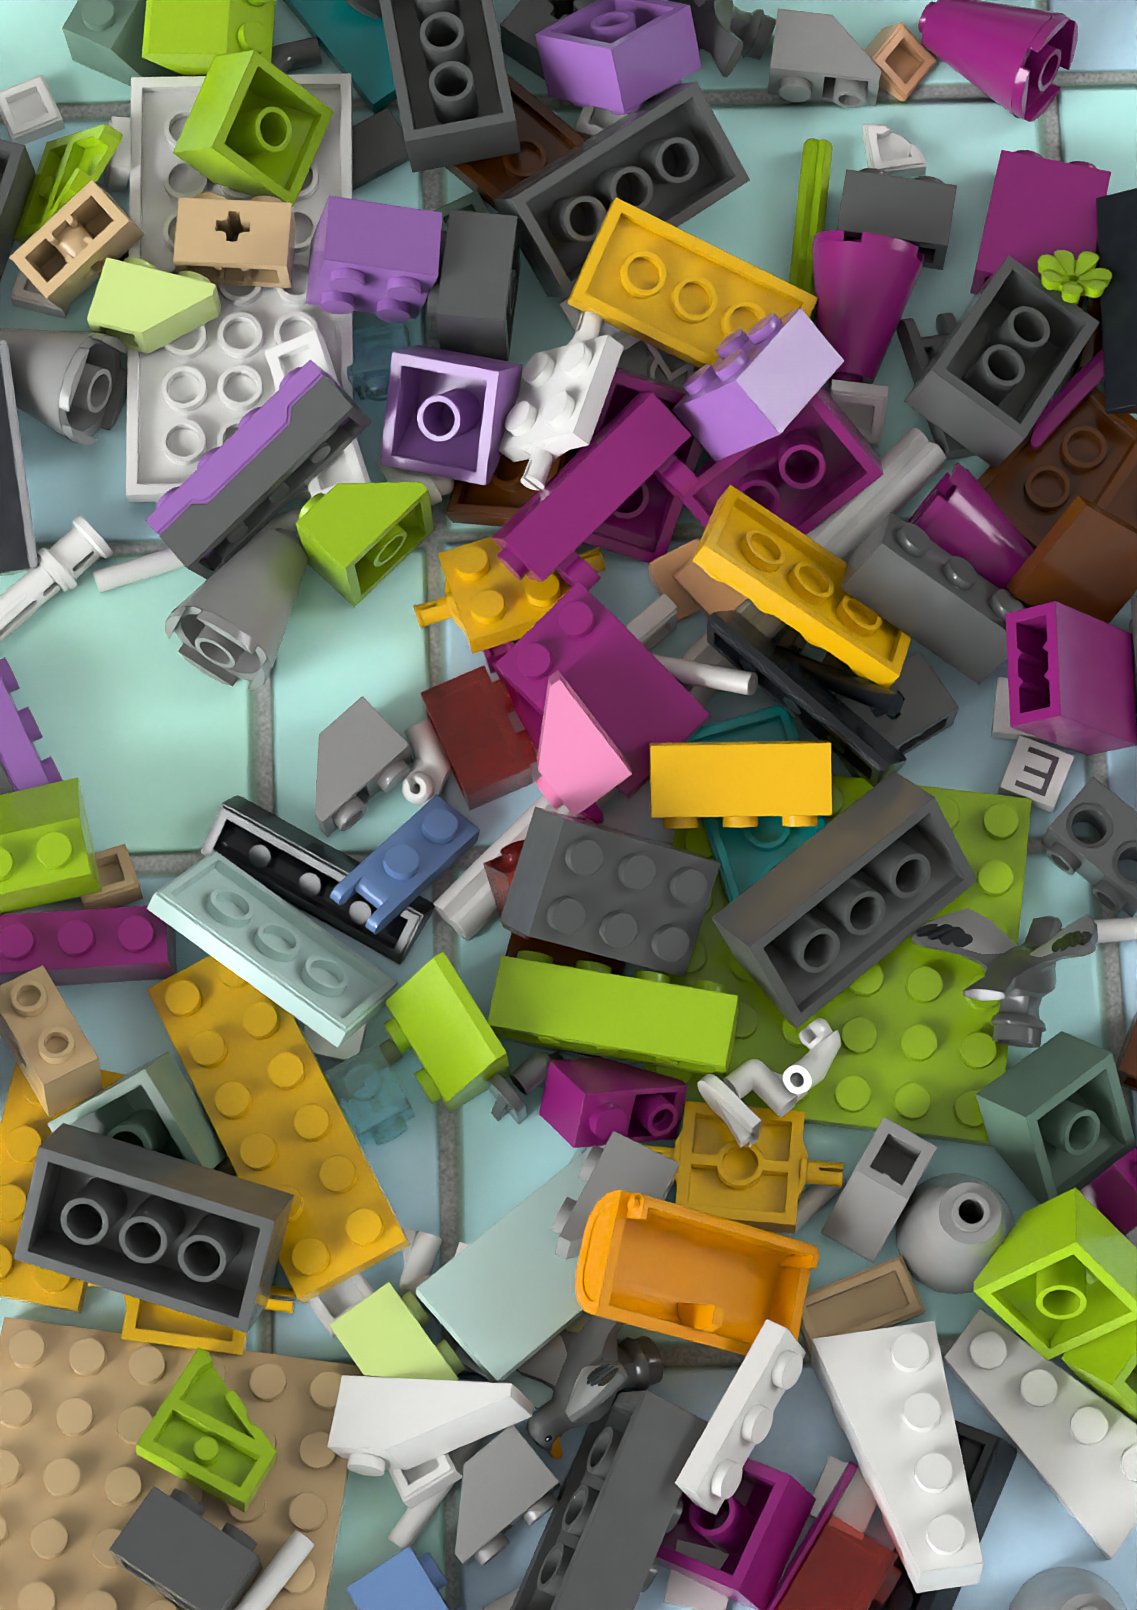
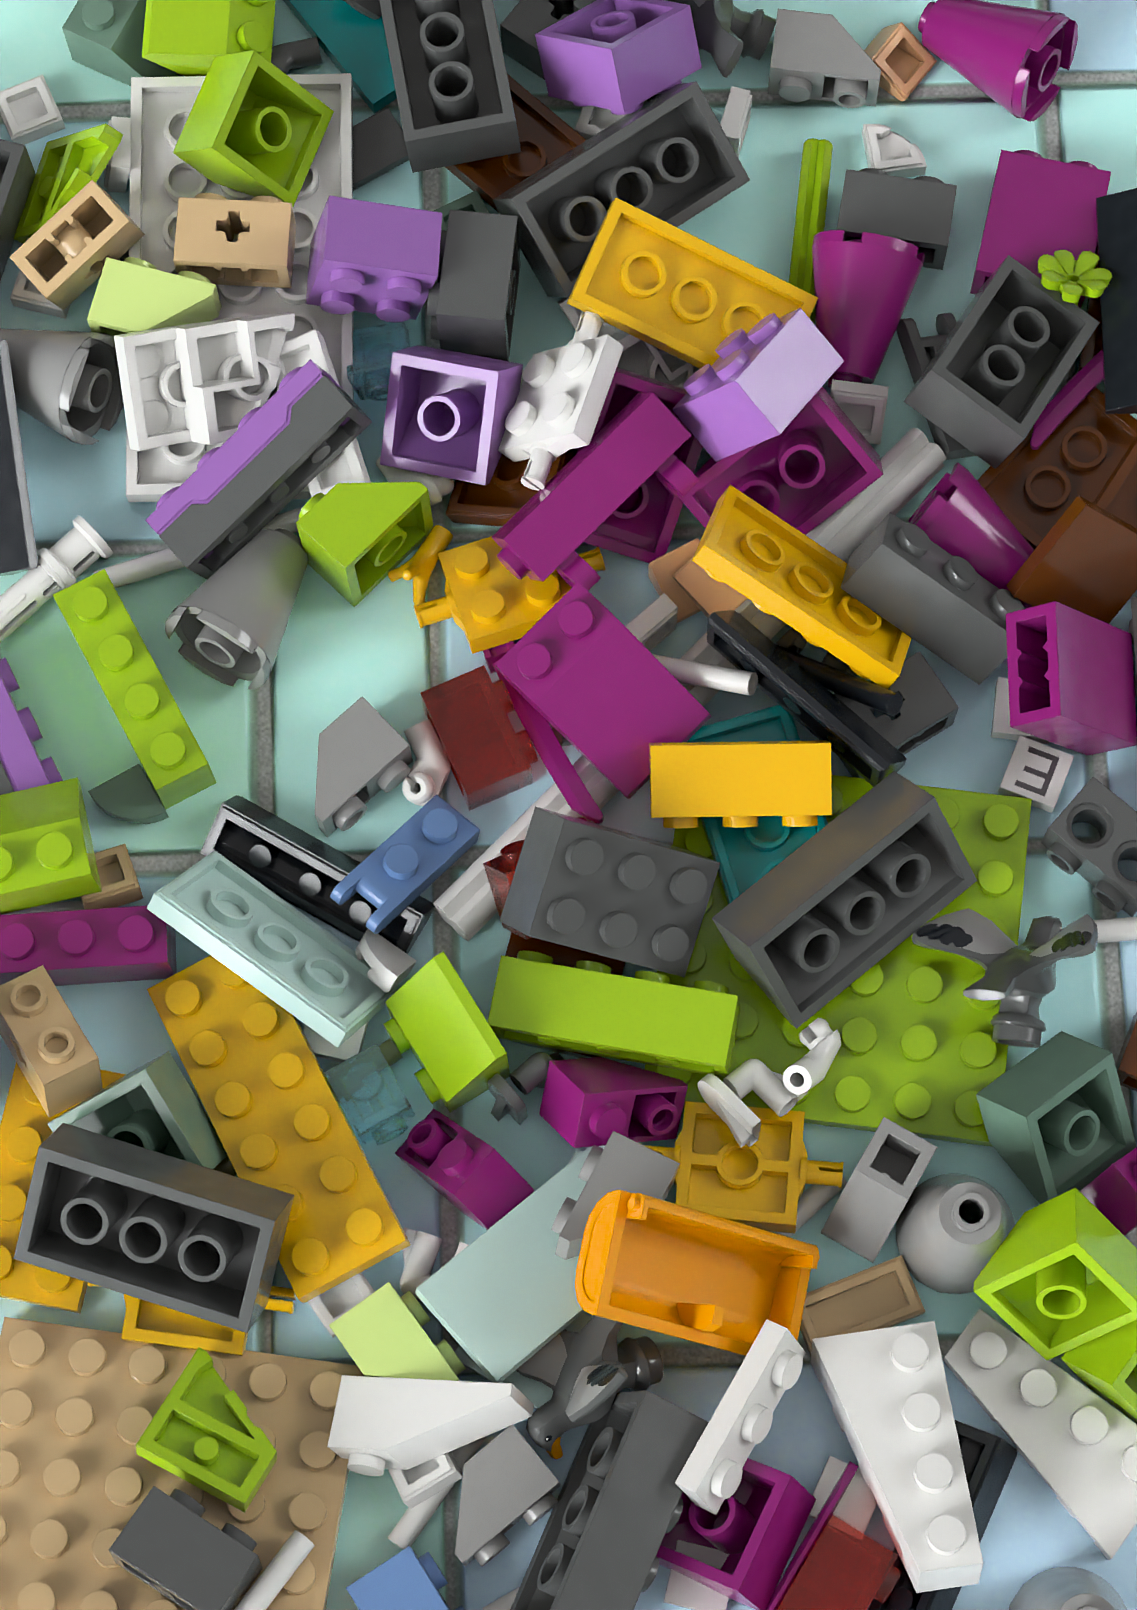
bright pink slope [535,670,632,817] -> none
none -> lime brick [53,569,217,810]
none -> sand green tile [88,764,169,824]
none -> white slope [114,312,295,451]
none -> white tile [355,929,417,993]
none -> yellow bar [388,525,453,605]
none -> magenta slope [395,1108,534,1230]
none -> white tile [720,86,752,158]

